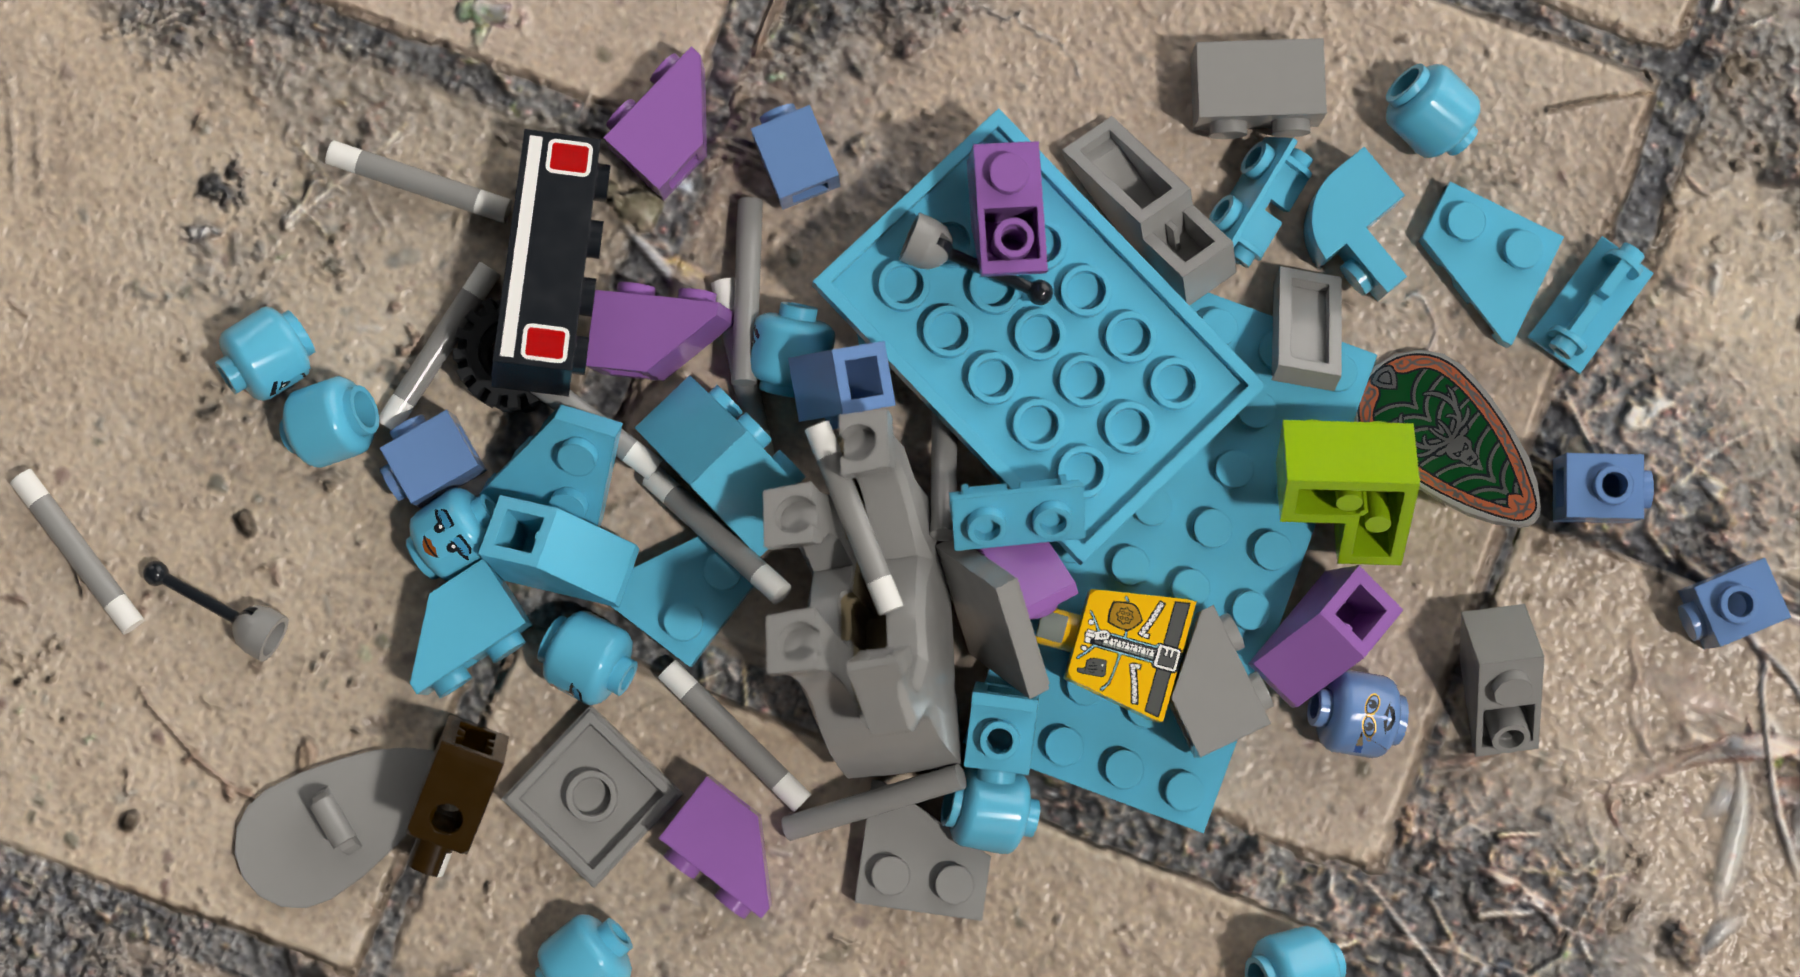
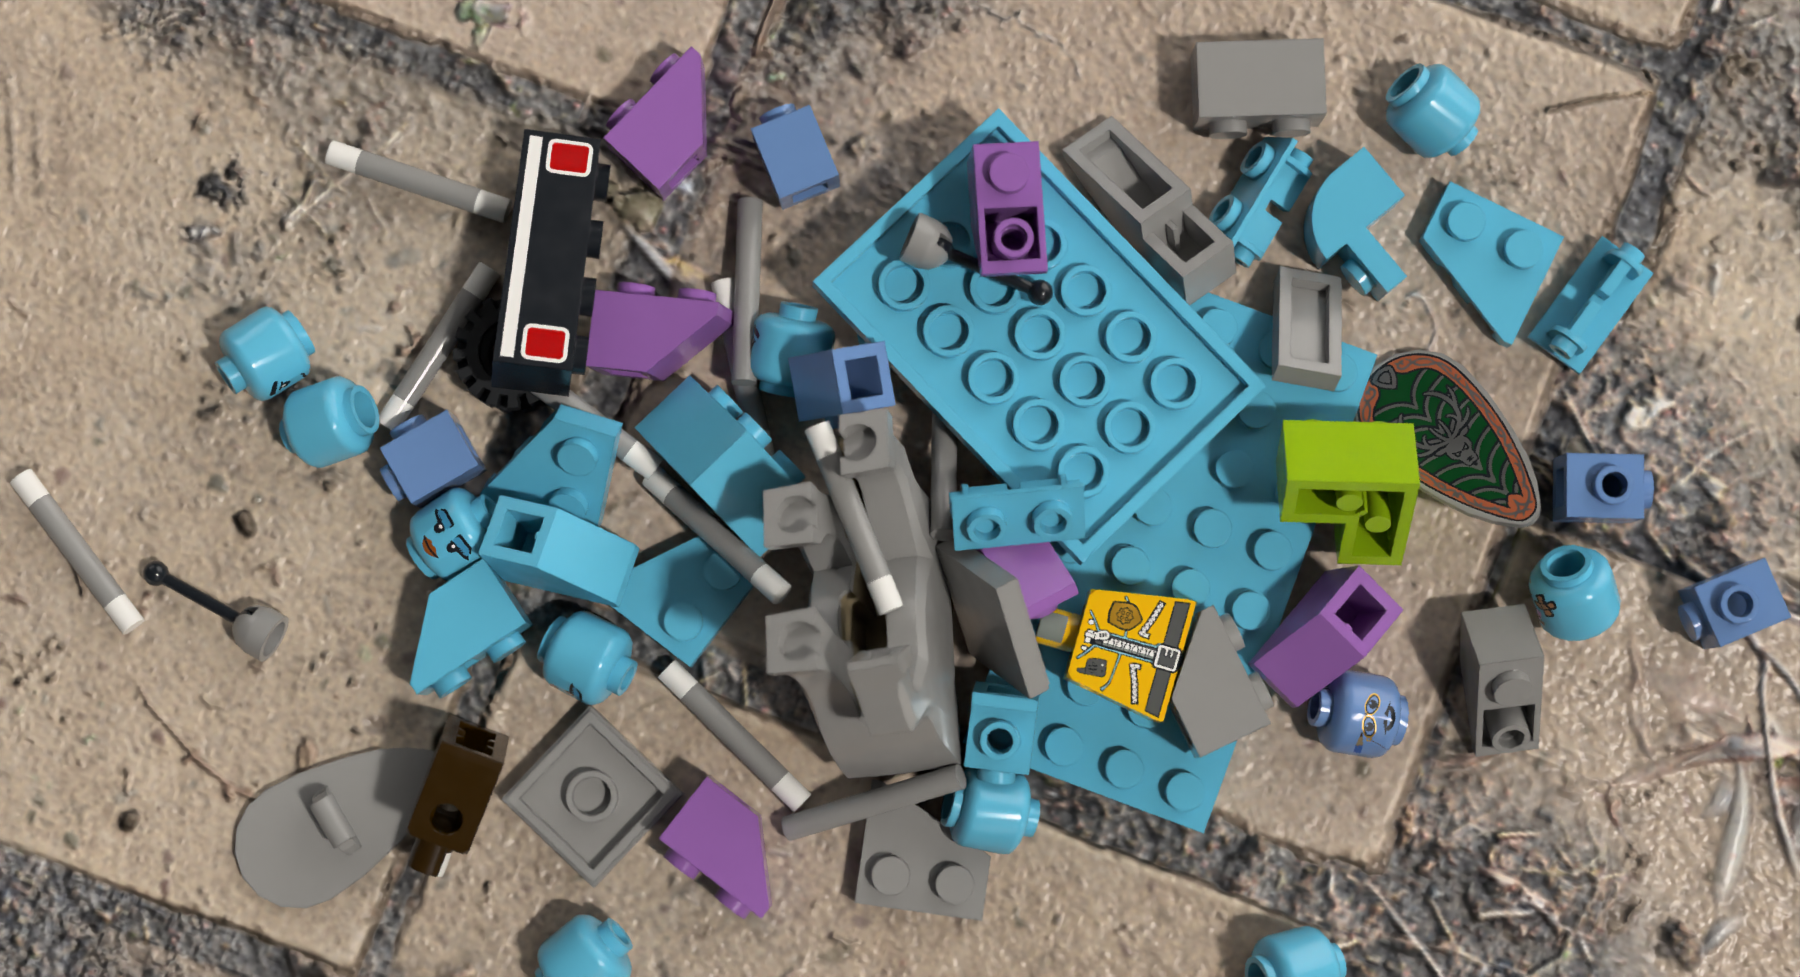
none -> medium azure head [1529,545,1621,641]

